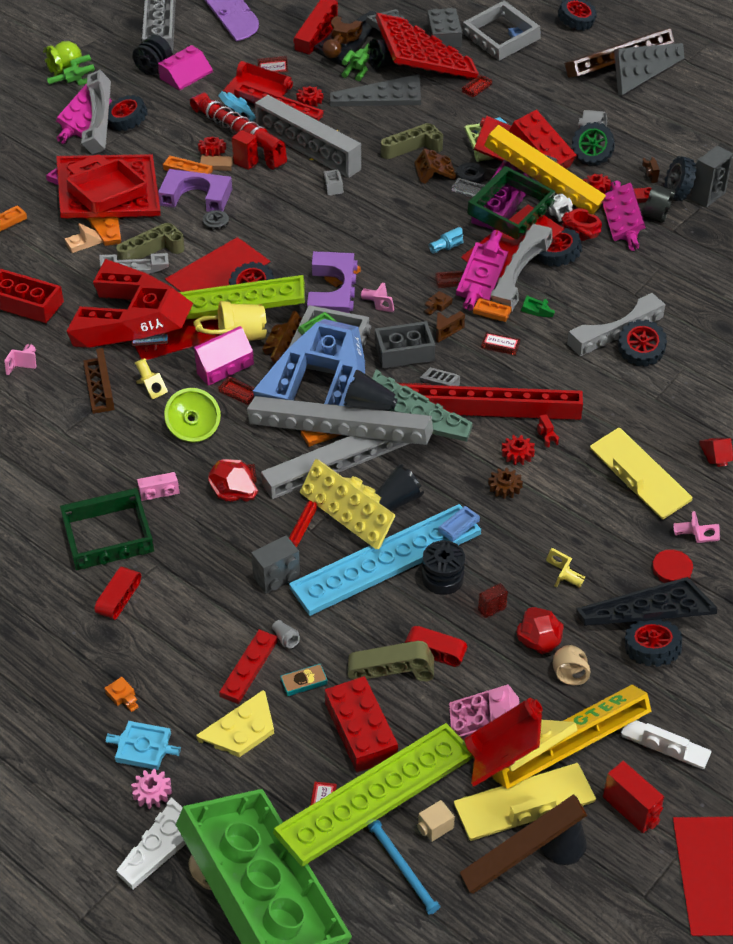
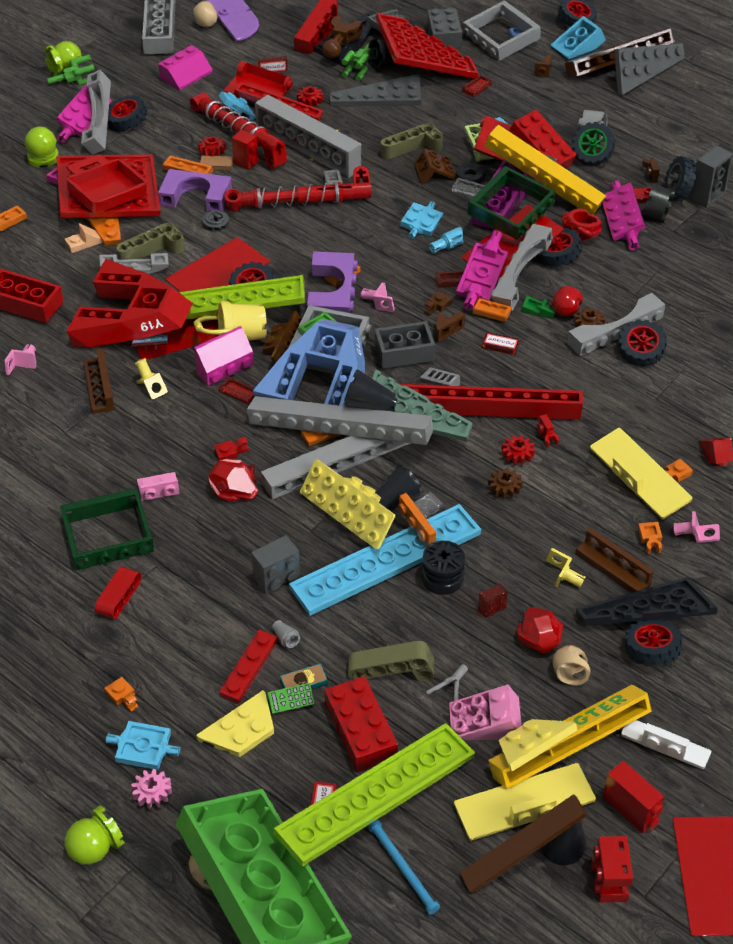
white wing [117,798,186,889] -> none
black wheel [132,34,172,75] -> none
lime dish [164,388,221,443] -> none
red axle [289,501,317,547] -> none
red beam [404,626,468,667] -> none
tan brick [417,800,455,842] -> none
medium blue tile [438,506,480,542] -> none
red door [465,698,543,786] -> none
white brick [548,193,573,221] -> none
red gear [583,174,611,194] -> none
red tile [652,550,693,583] -> none
none -> lime tile [25,126,59,168]
none -> lime tile [64,805,125,865]
none -> tan helmet [193,1,218,28]
none -> red plate [214,437,249,460]
none -> red piece [225,166,371,211]
none -> tile [267,683,314,714]
none -> orange plate [398,493,436,546]
none -> medium azure plate [400,201,444,239]
none -> clear plate [403,492,443,521]
none -> light grey plant [426,664,468,701]
none -> reddish brown bracket [534,54,552,77]
none -> medium azure slope [551,16,606,59]
none -> red helmet [552,286,583,317]
none -> reddish brown gear [574,307,606,328]
none -> reddish brown fence [575,527,654,593]
none -> red piece [591,836,633,902]
none -> orange plate [638,522,662,554]
none -> orange plate [665,459,693,483]

